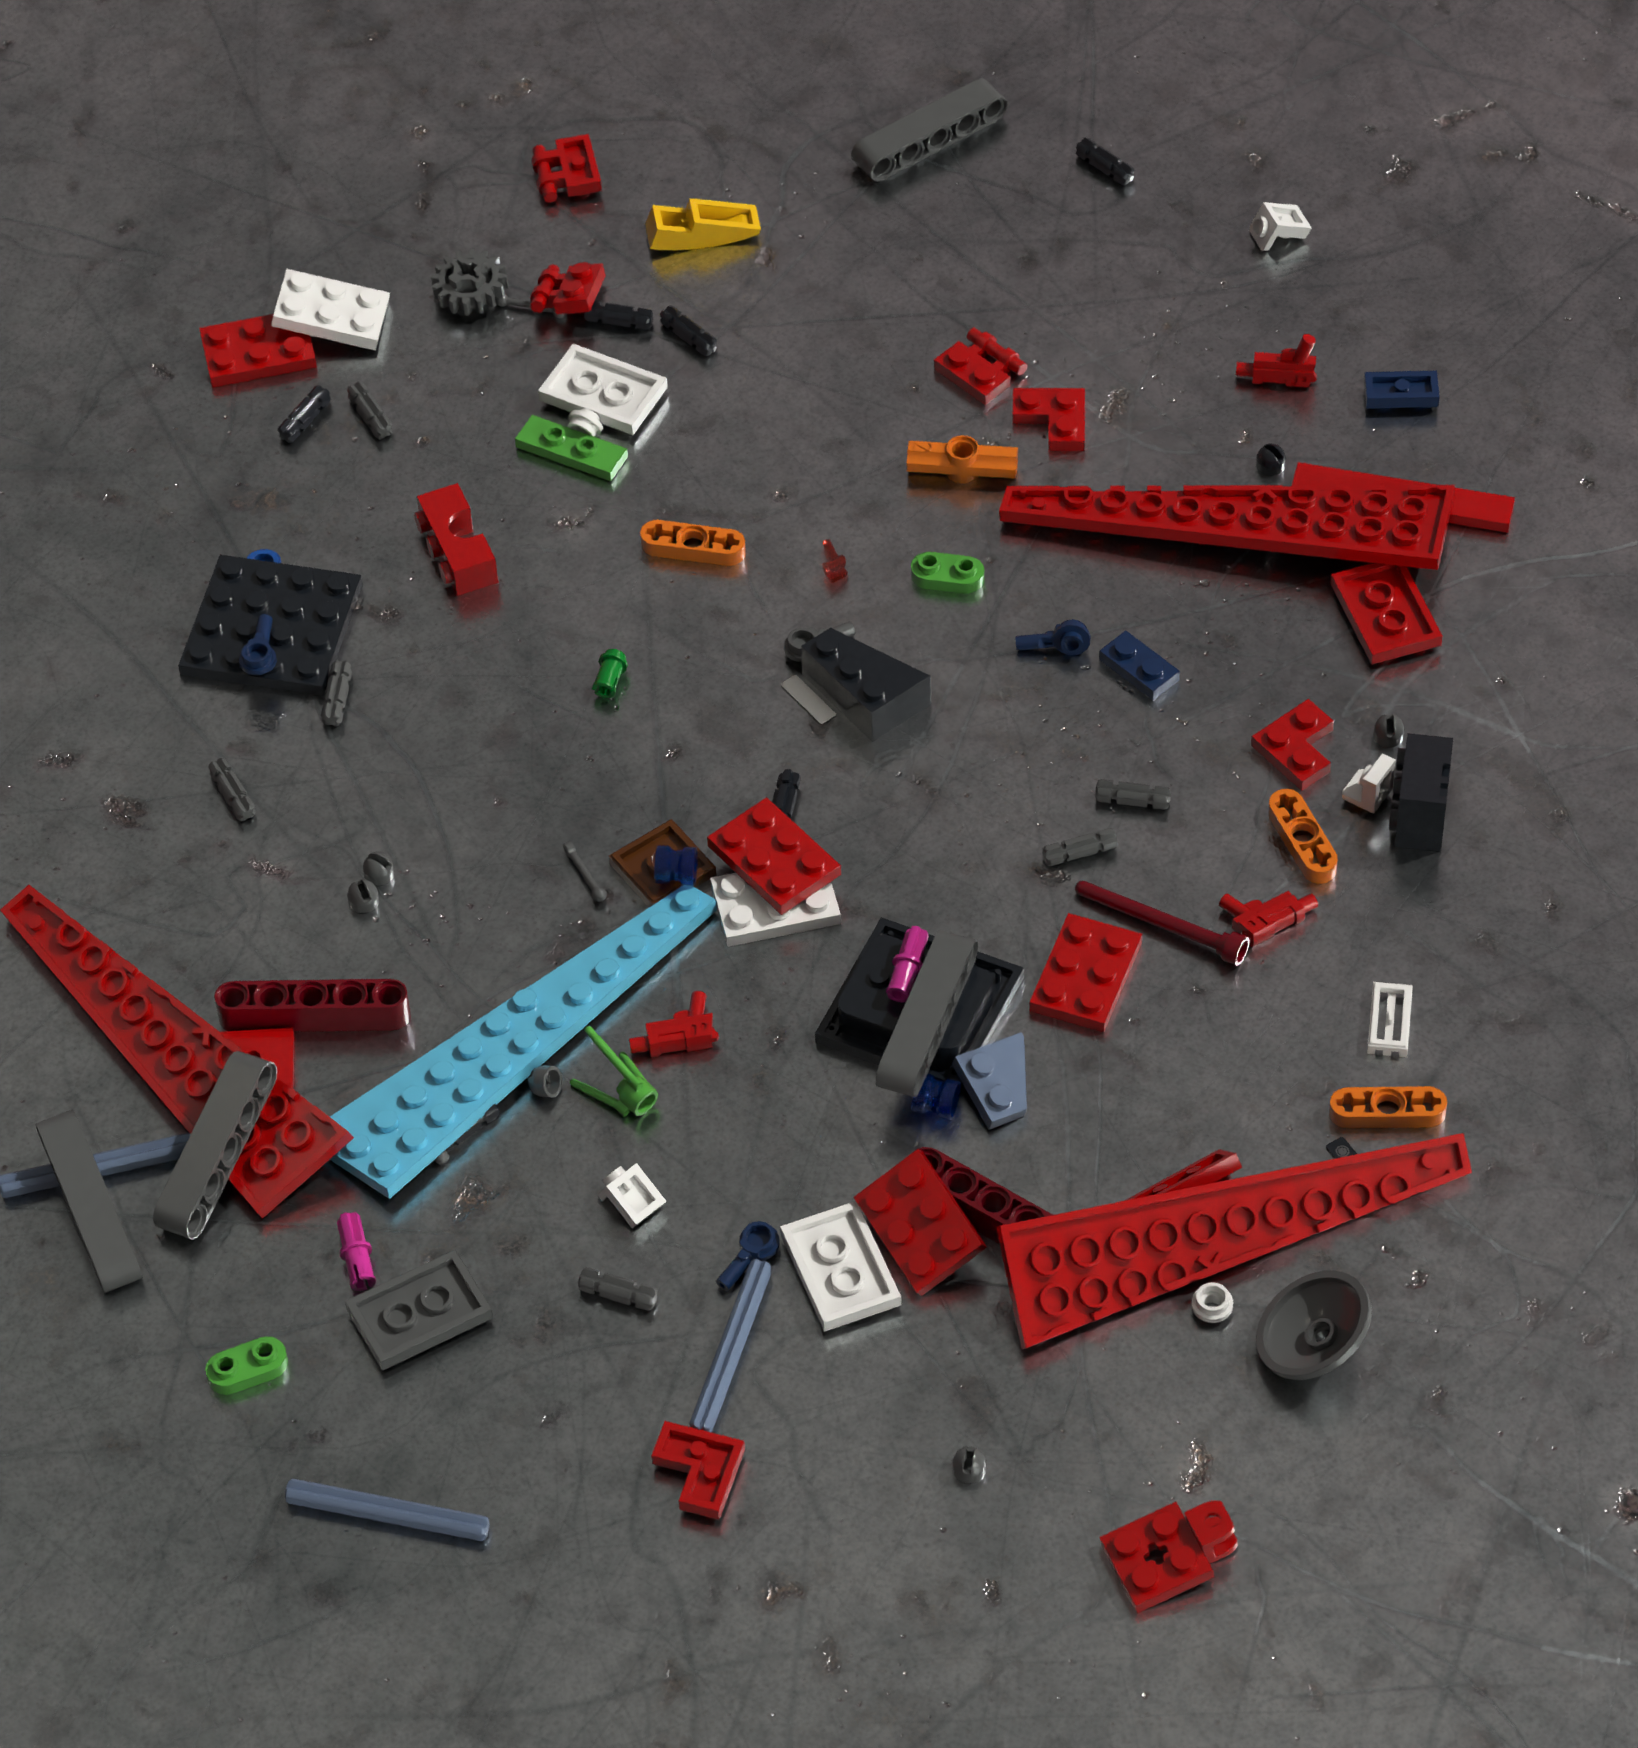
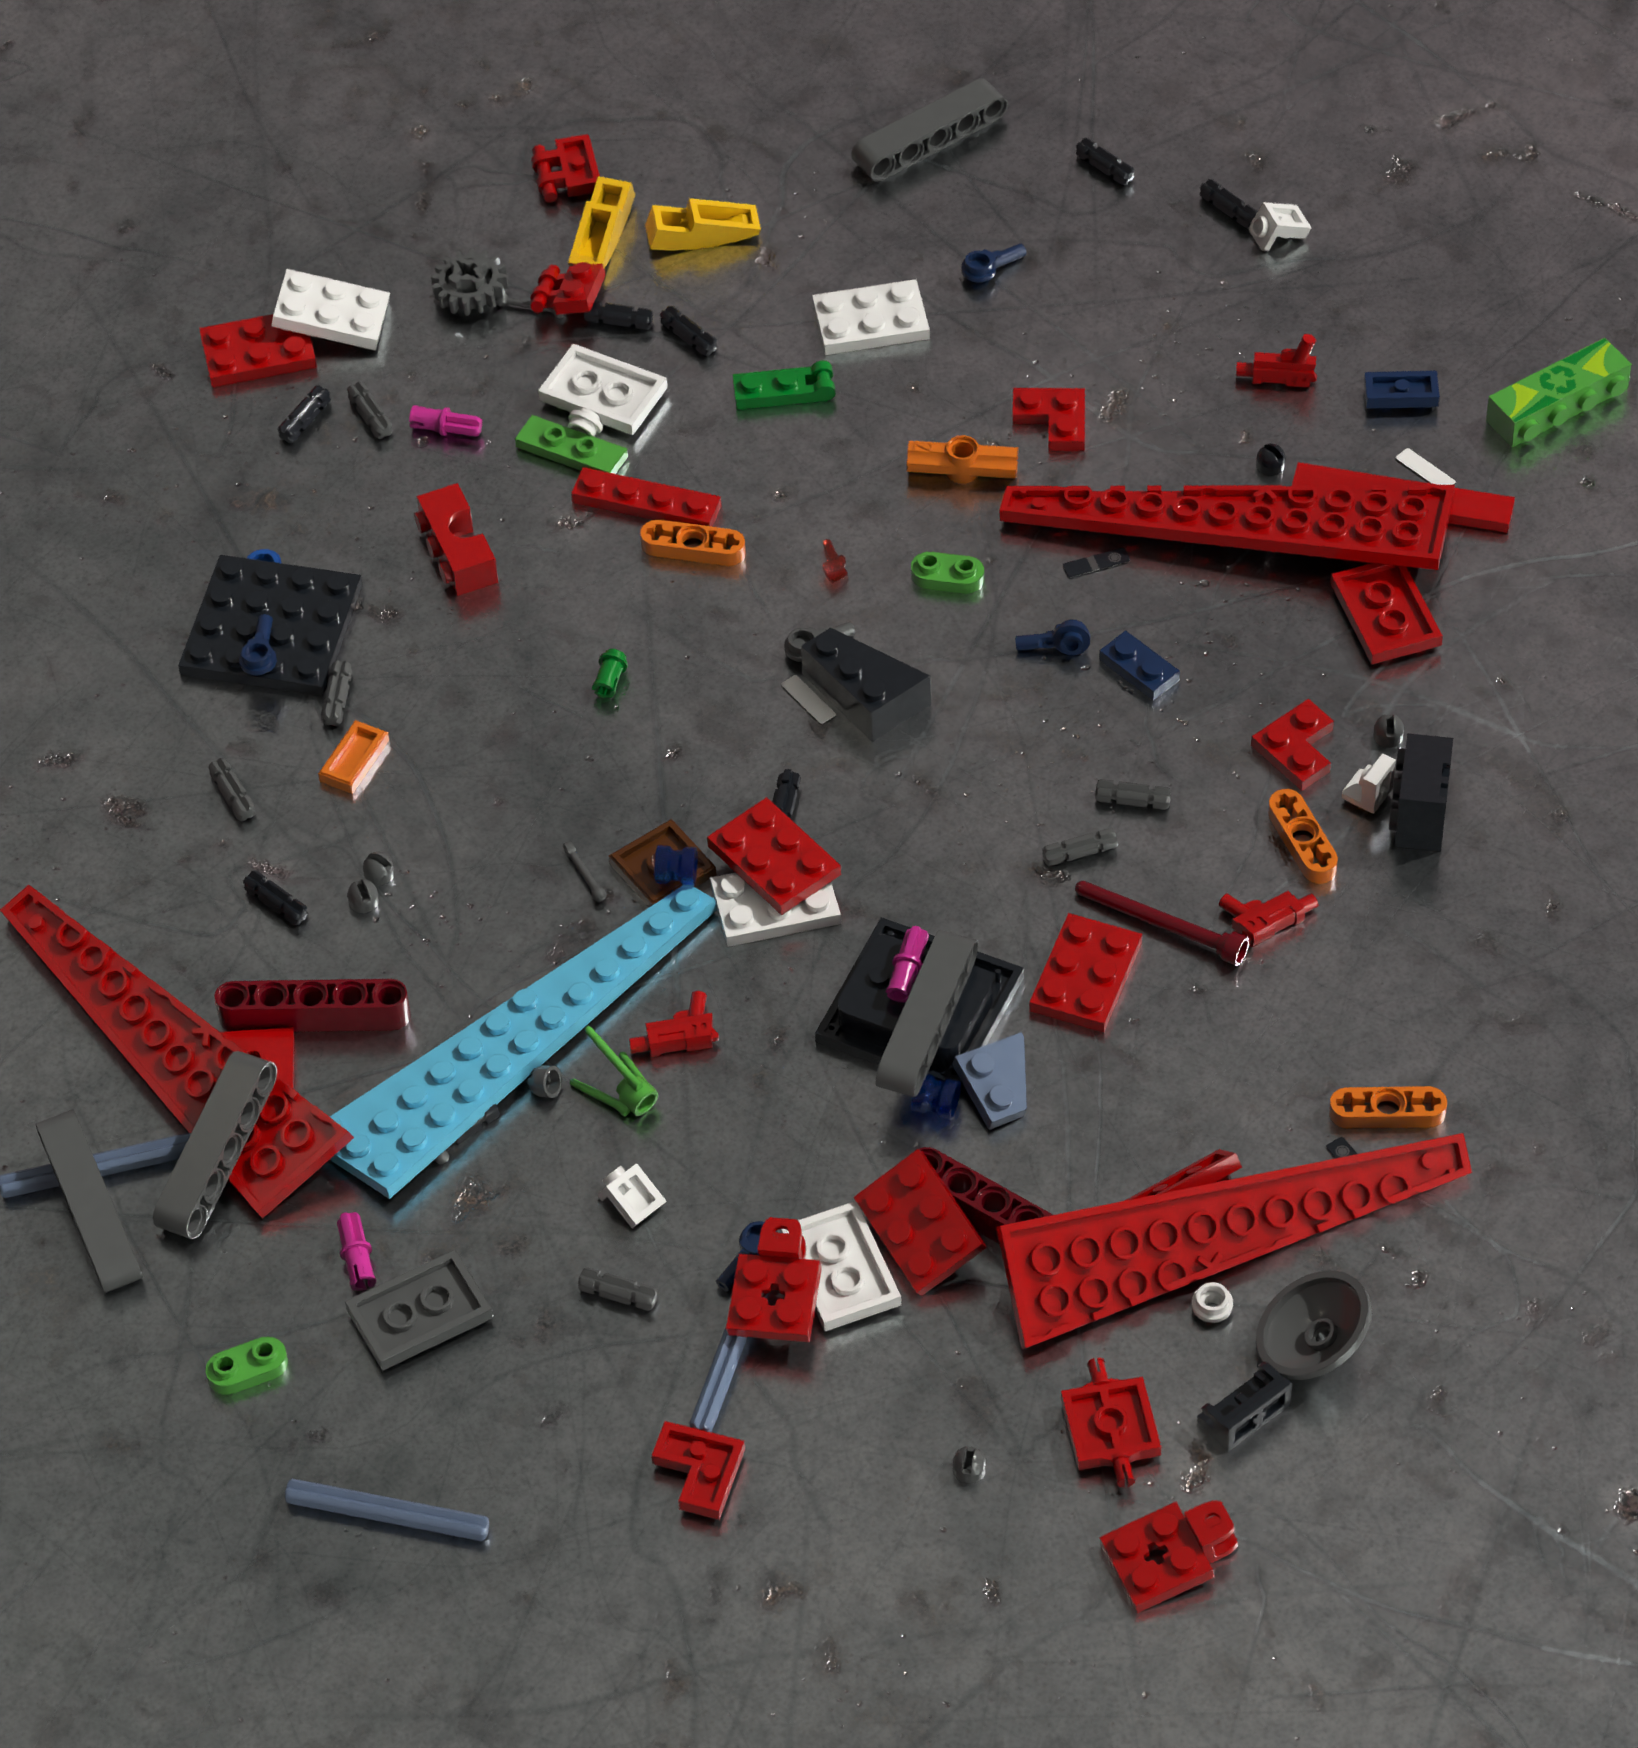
red plate [934,327,1028,405] -> none
white tile [1367,982,1413,1057] -> none
none -> black axle [243,871,308,925]
none -> orange tile [318,720,389,794]
none -> dark pink axle [409,405,482,437]
none -> yellow slope [568,176,635,269]
none -> red plate [571,467,721,527]
none -> red plate [726,1217,822,1342]
none -> green plate [732,360,836,410]
none -> white plate [812,279,930,355]
none -> dark blue plate [961,243,1026,283]
none -> red plate [1061,1357,1161,1488]
none -> black sticker [1063,548,1130,577]
none -> black hinge [1197,1361,1292,1452]
none -> black axle [1200,179,1258,228]
none -> white sticker [1396,448,1456,485]
none -> bright green brick [1486,338,1632,447]

